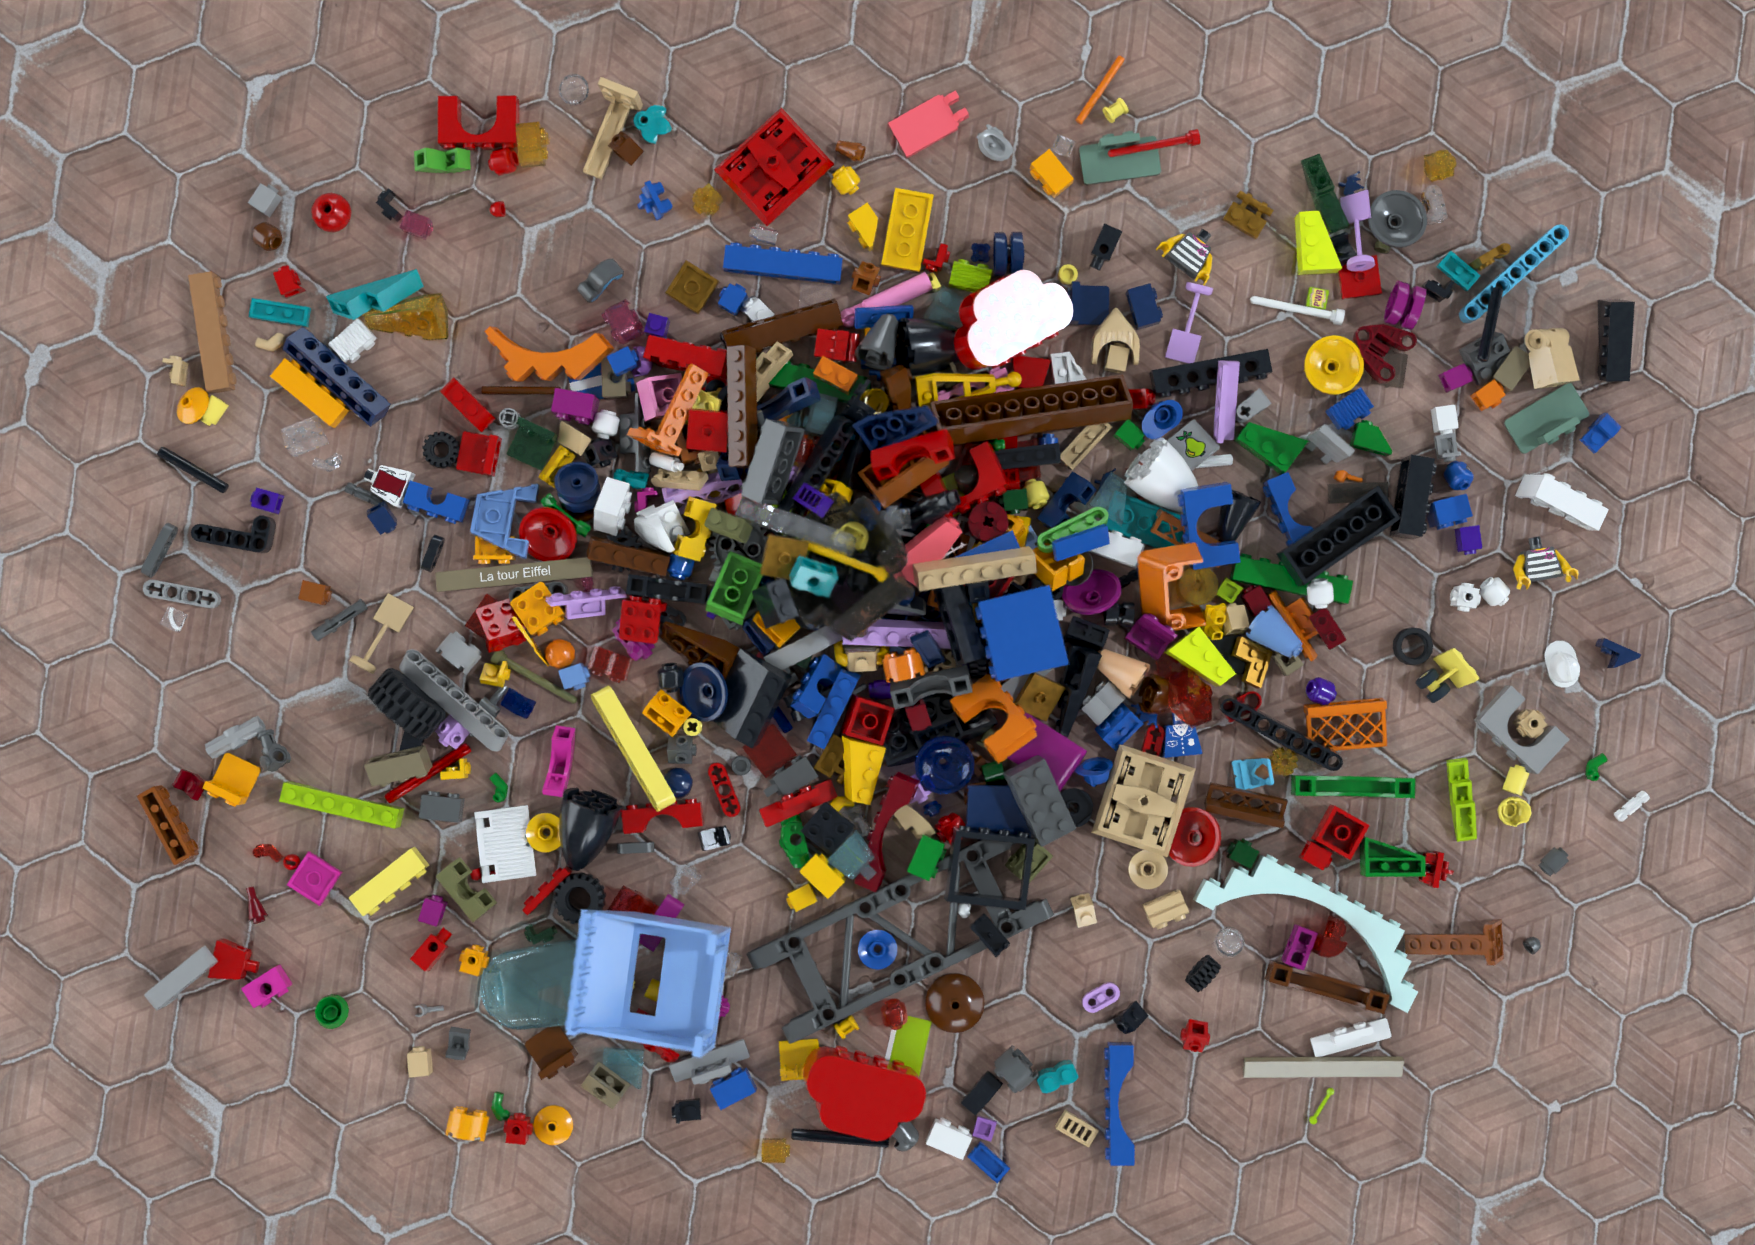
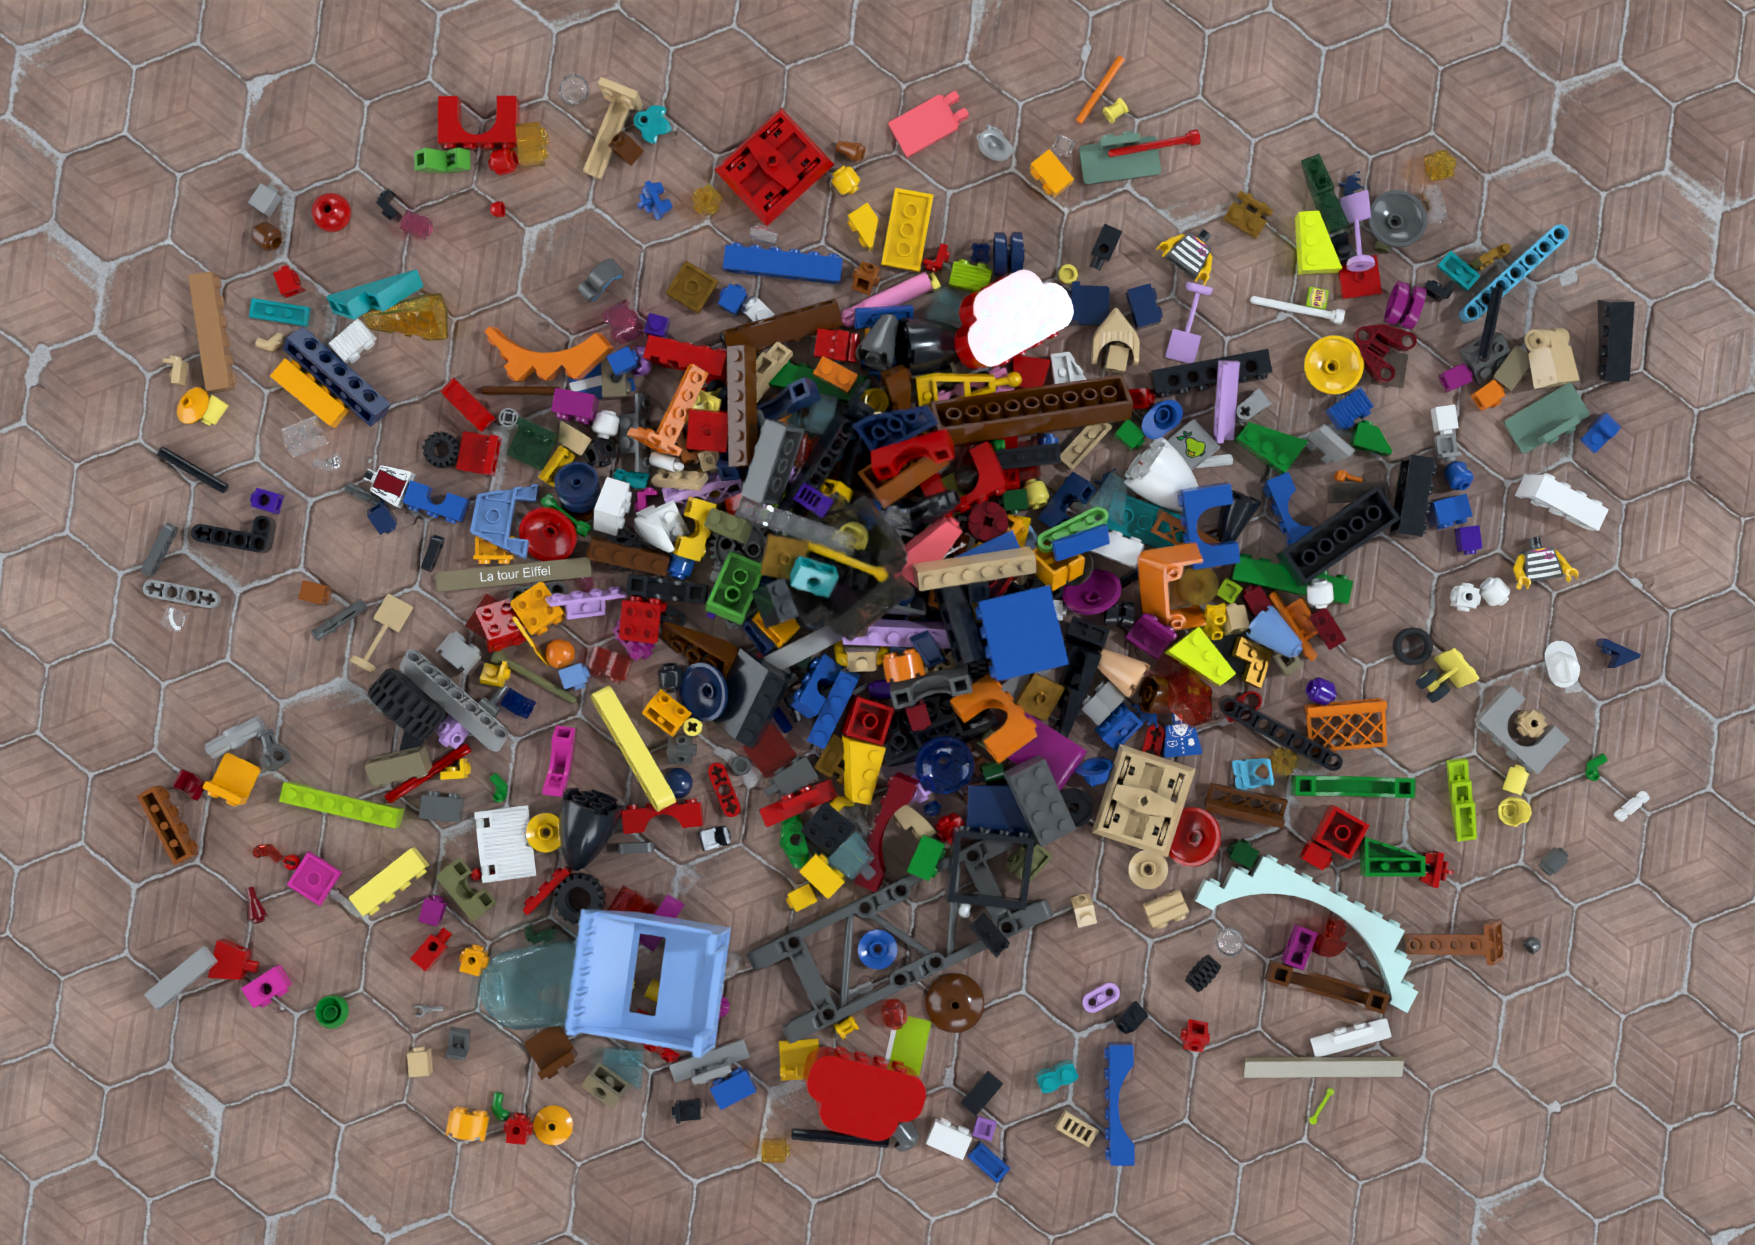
bright pink brick [636,373,682,421] -> none
dark grey brick [994,1045,1039,1094] -> none

